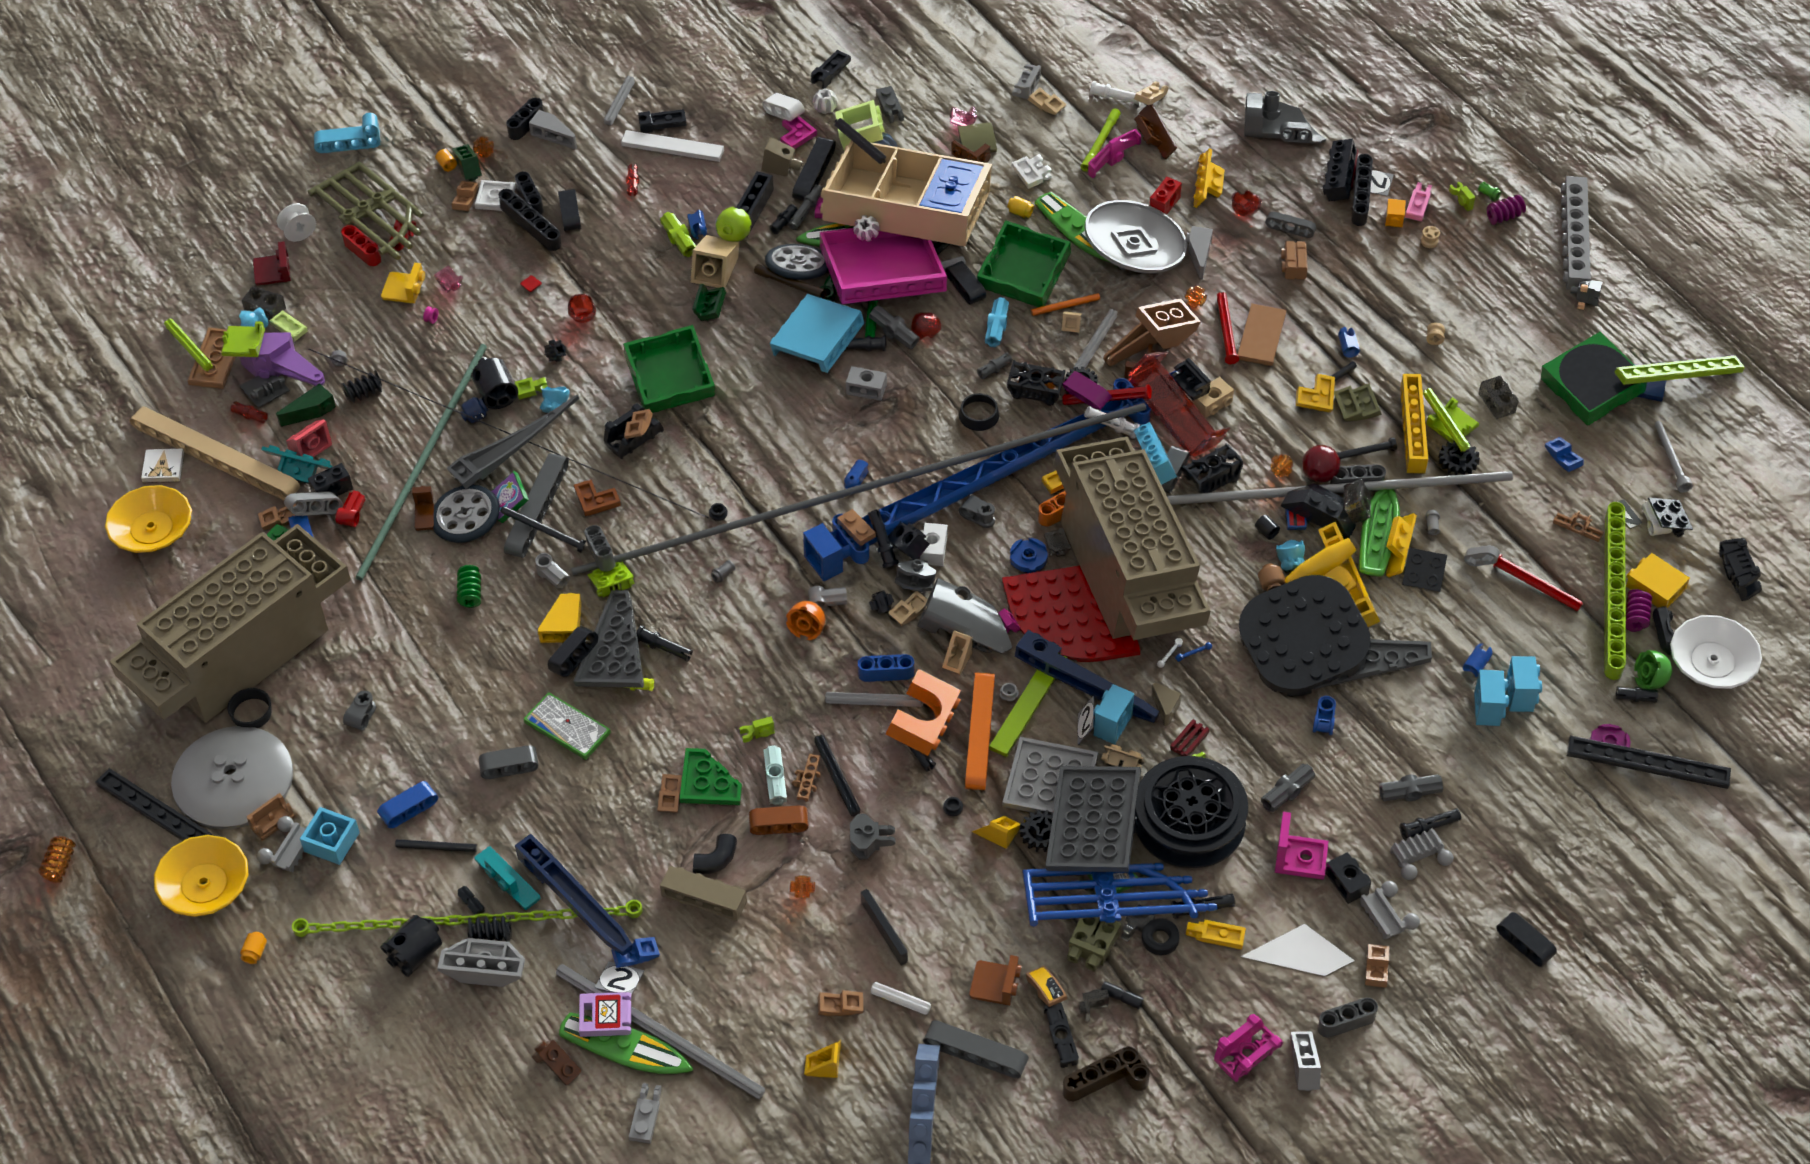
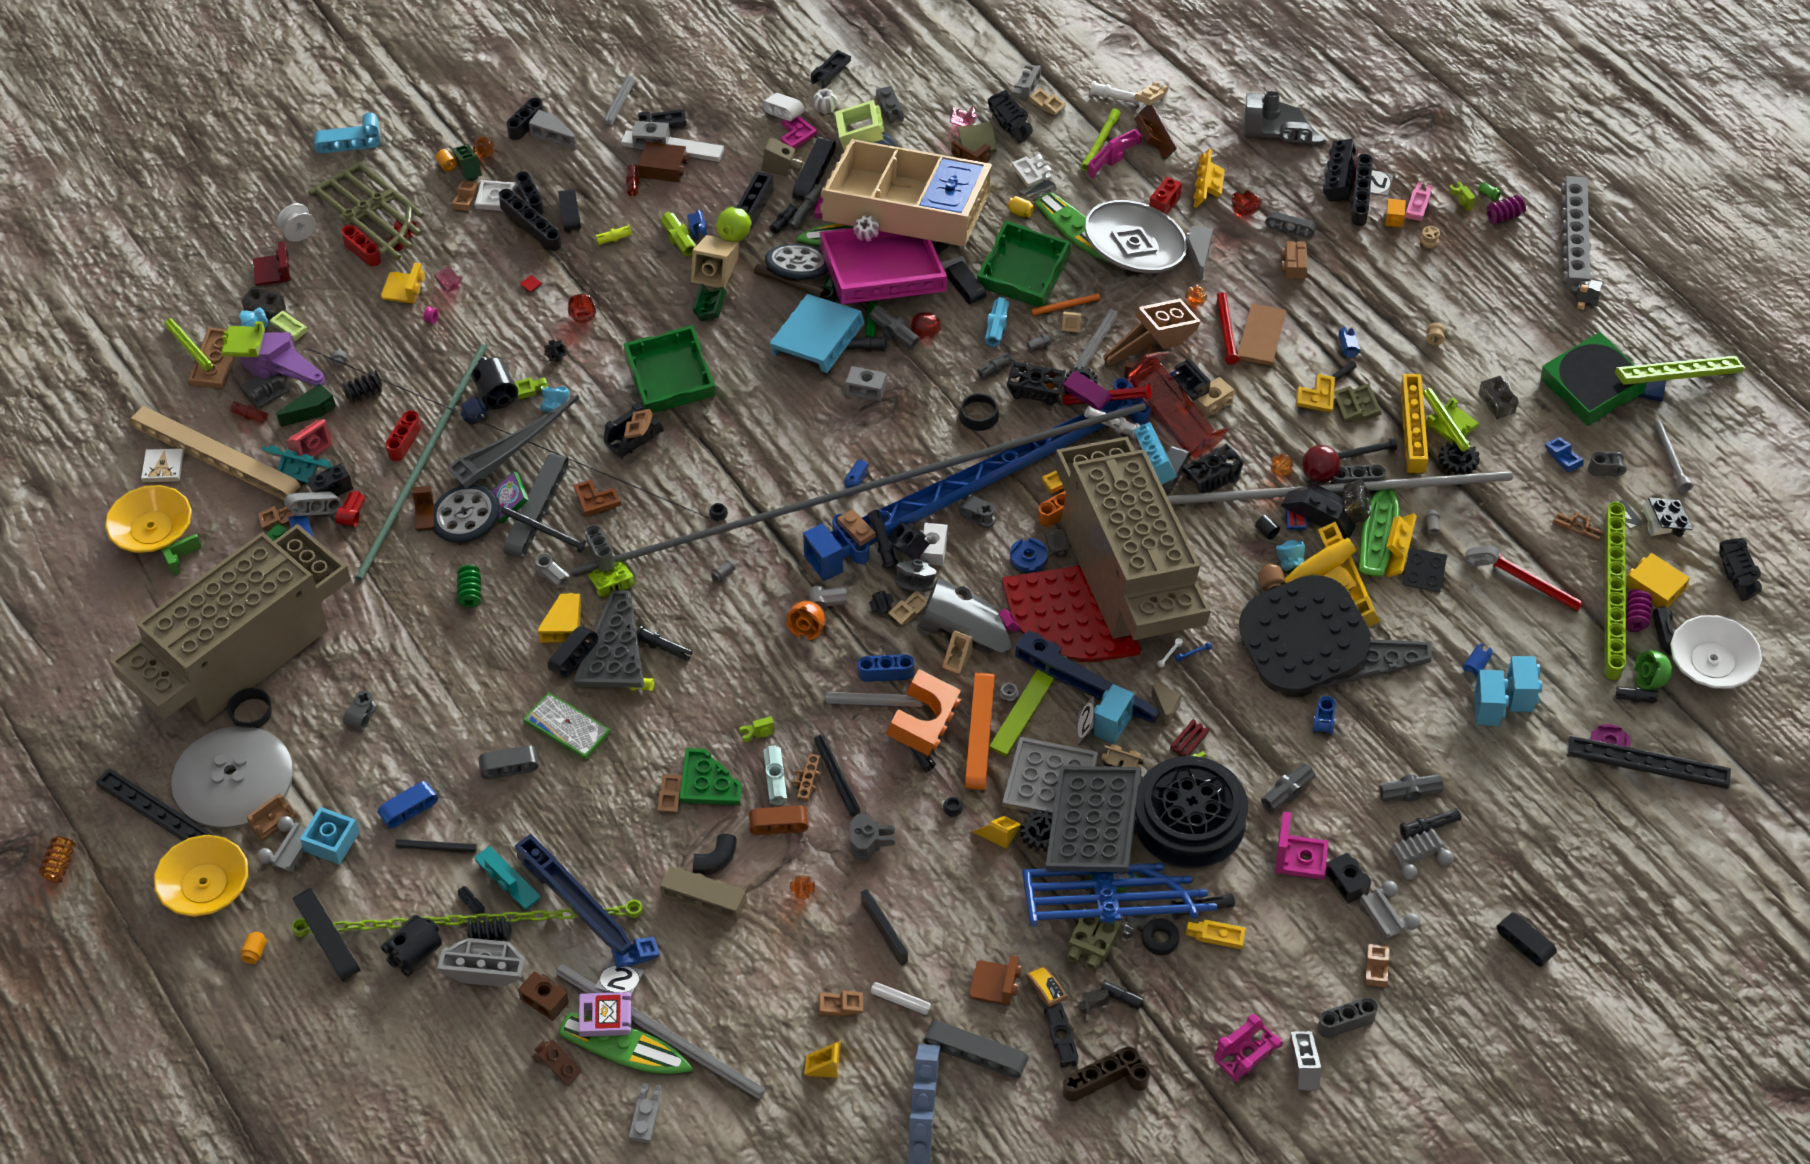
black axle [834,118,886,164] -> none
white sticker [1241,924,1355,976] -> none
none -> bright green bracket [161,534,201,576]
none -> black beam [292,887,361,982]
none -> red beam [385,410,421,461]
none -> reddish brown brick [518,971,569,1021]
none -> neon yellow pin [596,225,632,246]
none -> light grey brick [632,121,670,148]
none -> reddish brown brick [638,142,689,183]
none -> black piece [987,89,1033,144]
none -> clear tile [1018,180,1057,201]
none -> flat silver pin [1027,334,1051,352]
none -> dark grey piece [1588,451,1627,476]

